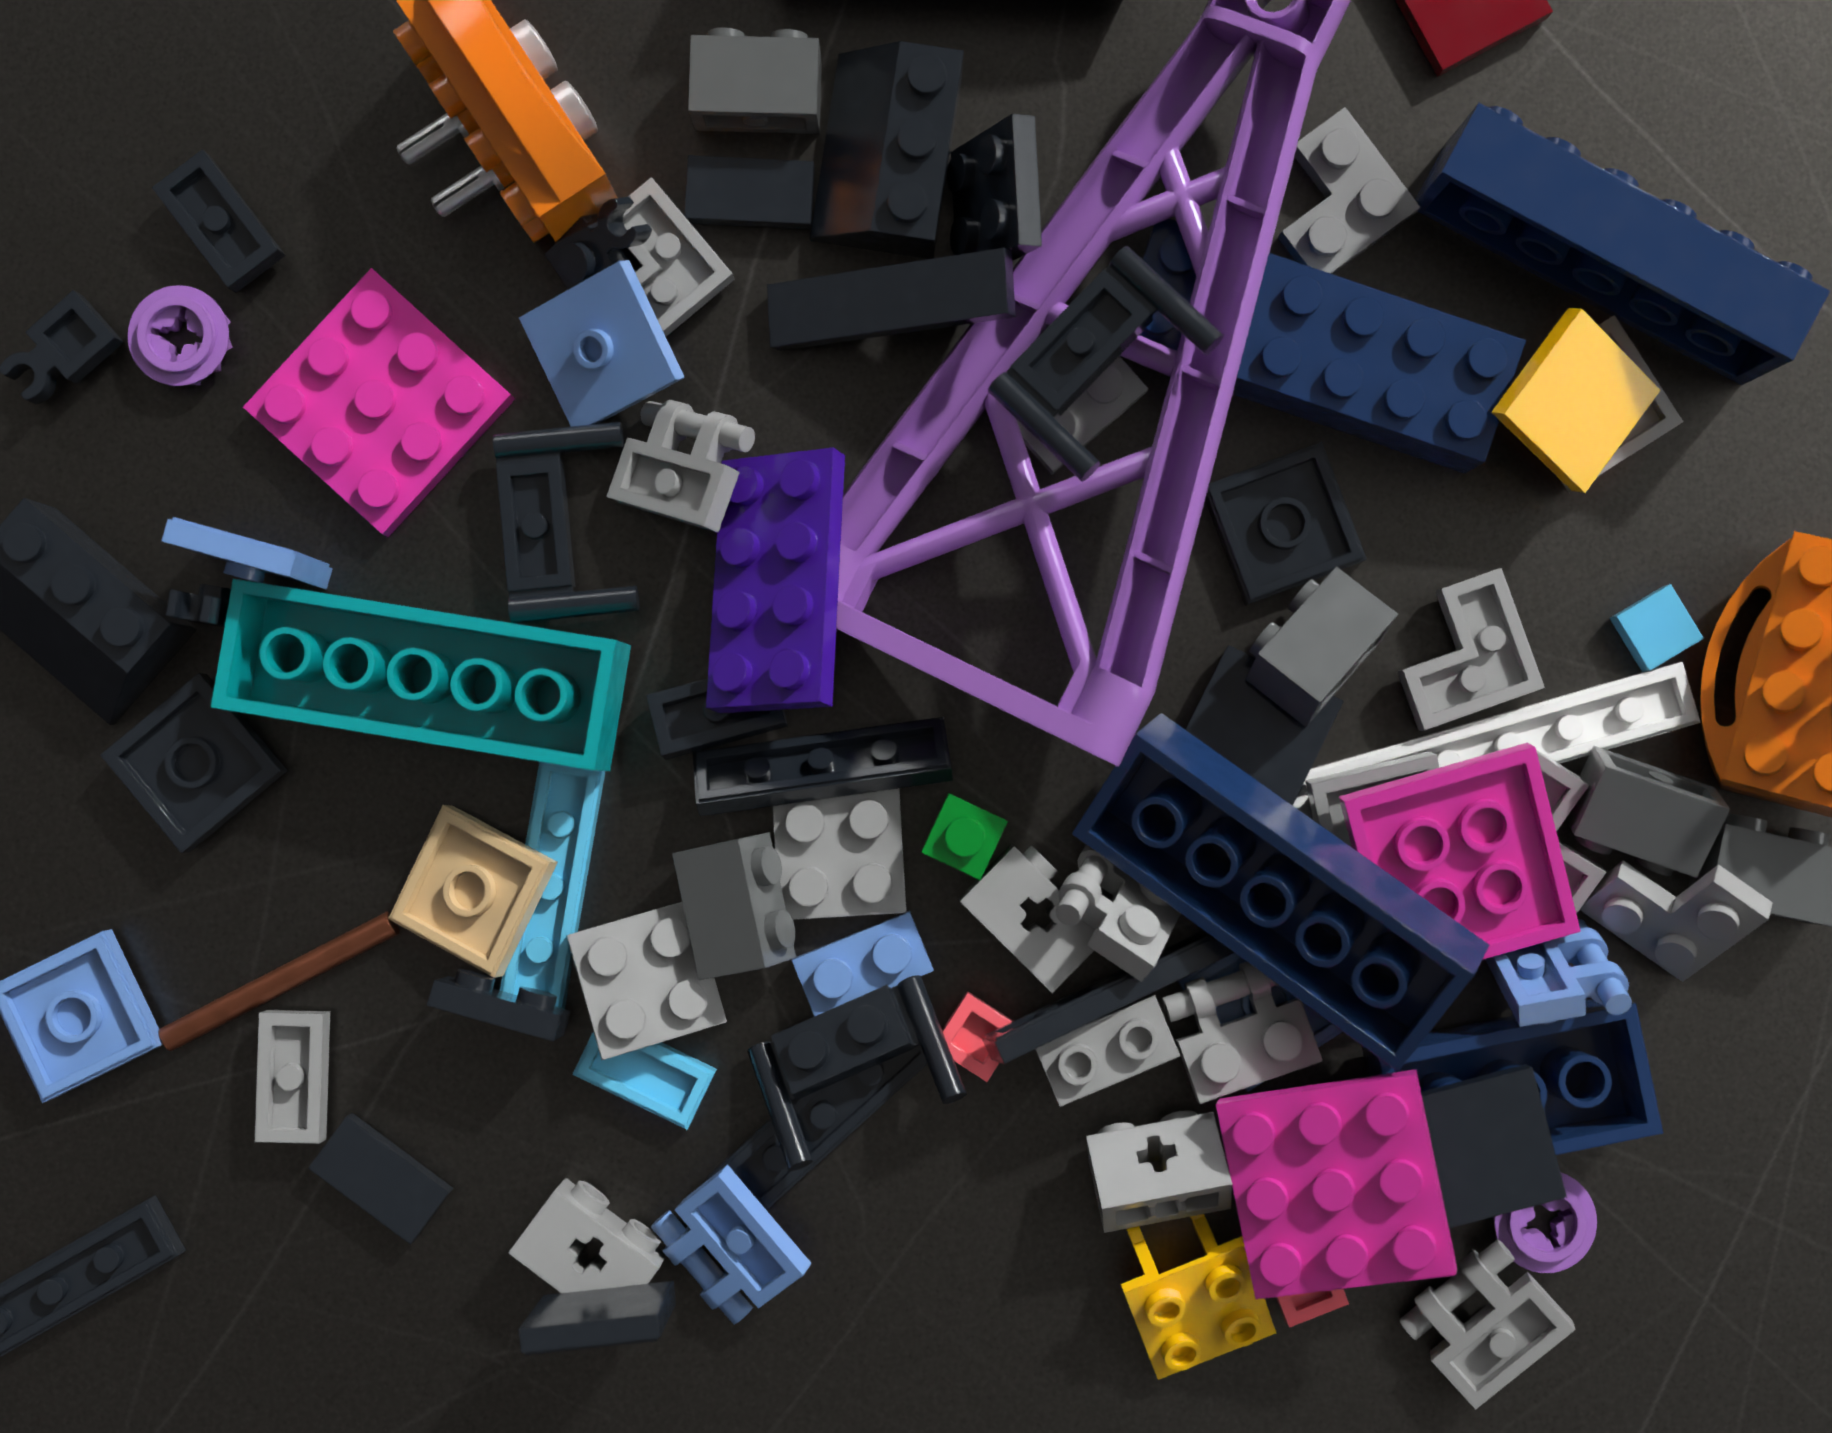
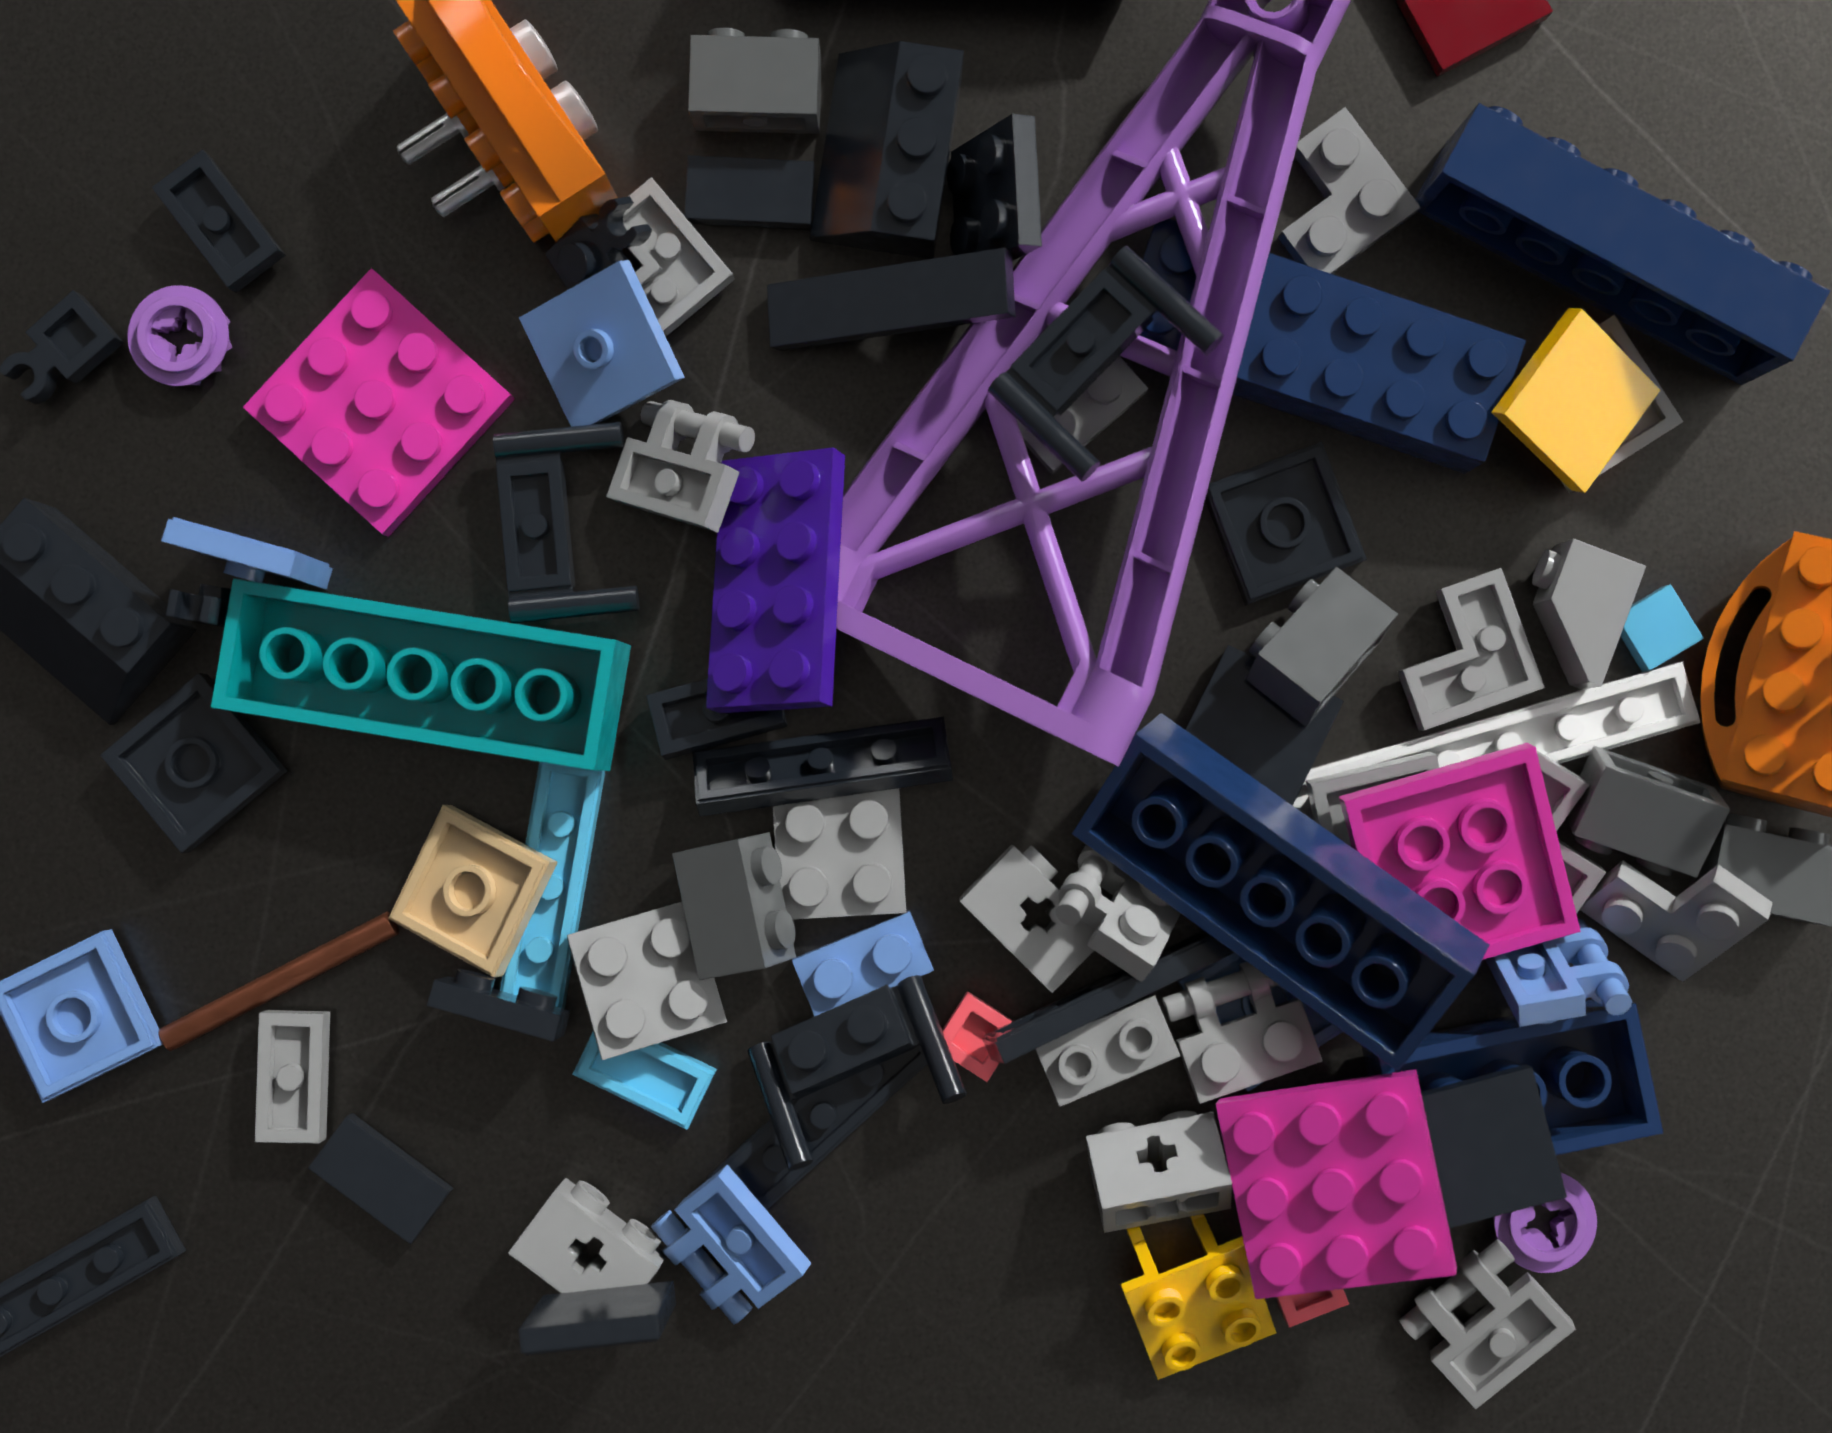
green brick [921,793,1008,880] -> none
none -> light grey slope [1532,538,1646,689]

